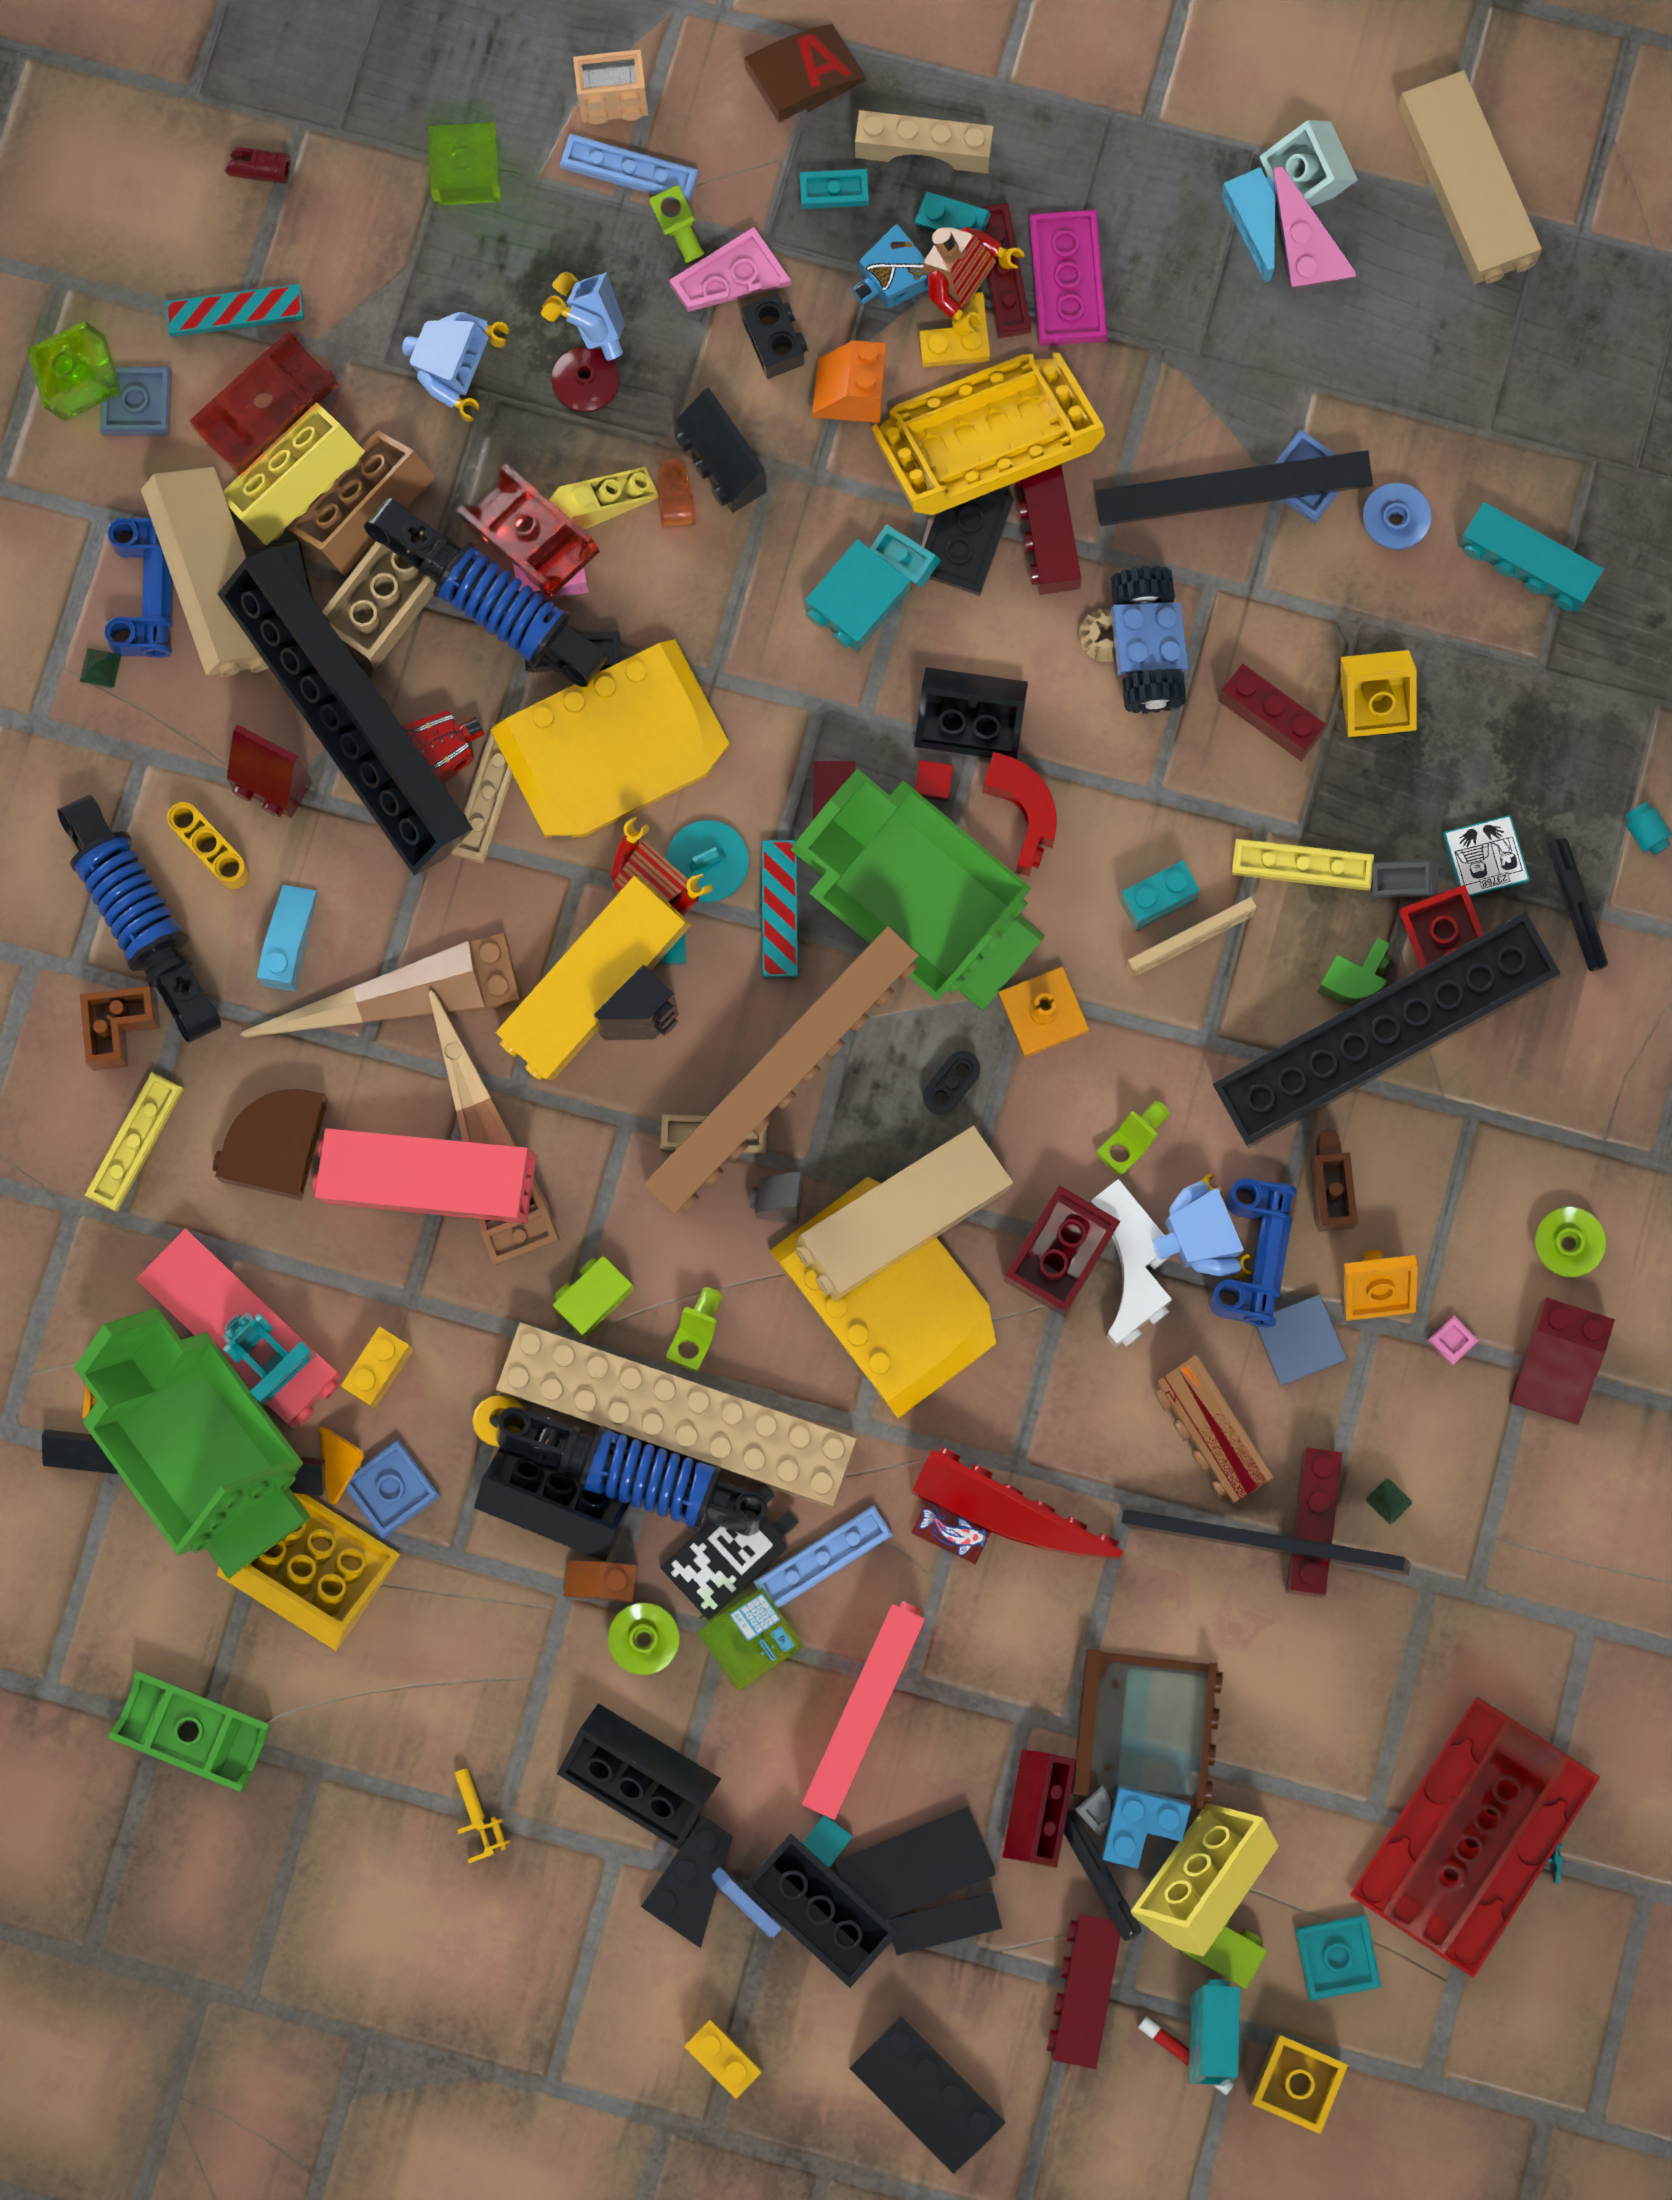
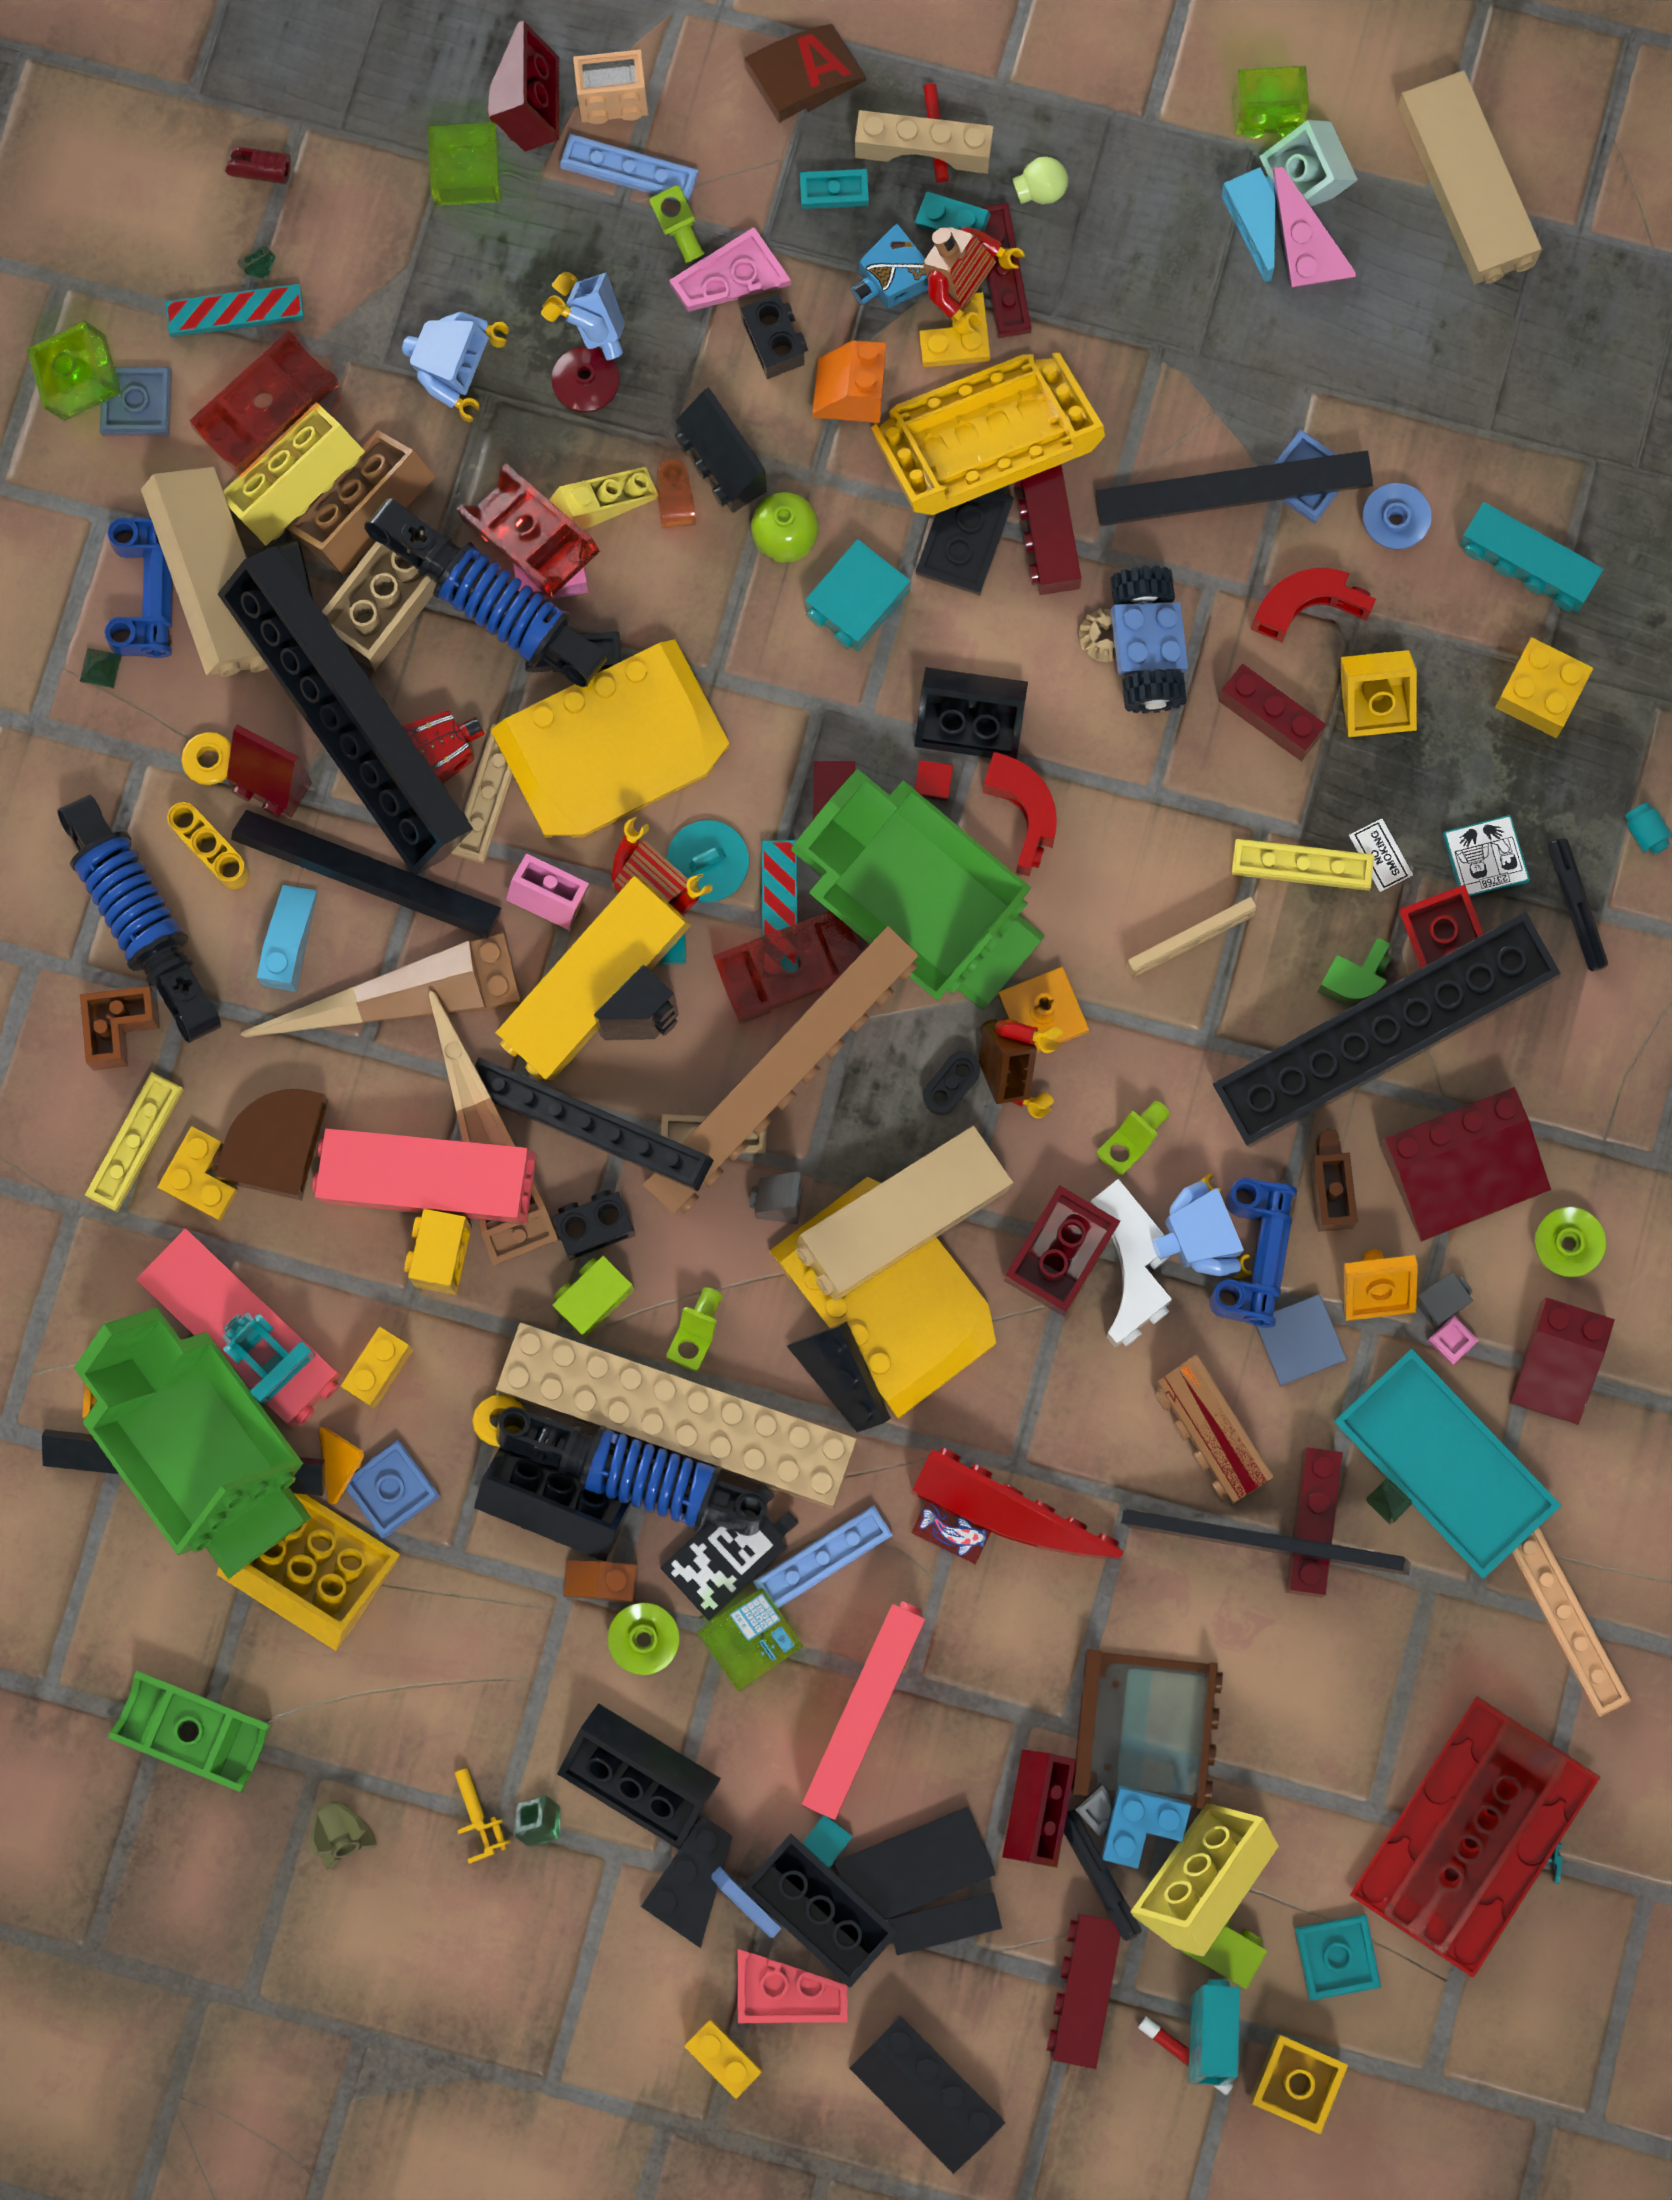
teal plate [870,524,941,588] -> none
dark pink tile [1029,210,1107,346] -> none
teal brick [1120,860,1200,931] -> none
dark grey tile [1372,860,1439,898] -> none
none -> yellow plate [157,1126,237,1222]
none -> yellow piece [181,732,231,785]
none -> black tile [231,810,502,939]
none -> clear green slope [237,245,276,279]
none -> olive brick [310,1801,377,1870]
none -> yellow brick [404,1209,472,1296]
none -> black tile [474,1057,714,1192]
none -> dark red slope [487,21,559,152]
none -> bright pink brick [506,853,589,930]
none -> clear green slope [514,1795,561,1846]
none -> black brick [553,1190,635,1261]
none -> clear red piece [713,911,861,1025]
none -> coral wing [738,1949,848,2023]
none -> lime cylinder [751,492,819,563]
none -> black wing [787,1322,891,1433]
none -> red bar [923,83,949,183]
none -> reddish brown torso [979,1019,1063,1119]
none -> yellowish green piece [1012,157,1068,204]
none -> clear neon green brick [1232,66,1309,138]
none -> red arch [1251,568,1376,643]
none -> teal tile [1334,1349,1562,1579]
none -> white sticker [1349,819,1413,892]
none -> dark red slope [1379,1087,1551,1242]
none -> dark grey brick [1416,1272,1473,1329]
none -> yellow brick [1495,637,1593,738]
none -> light nougat tile [1511,1527,1631,1718]

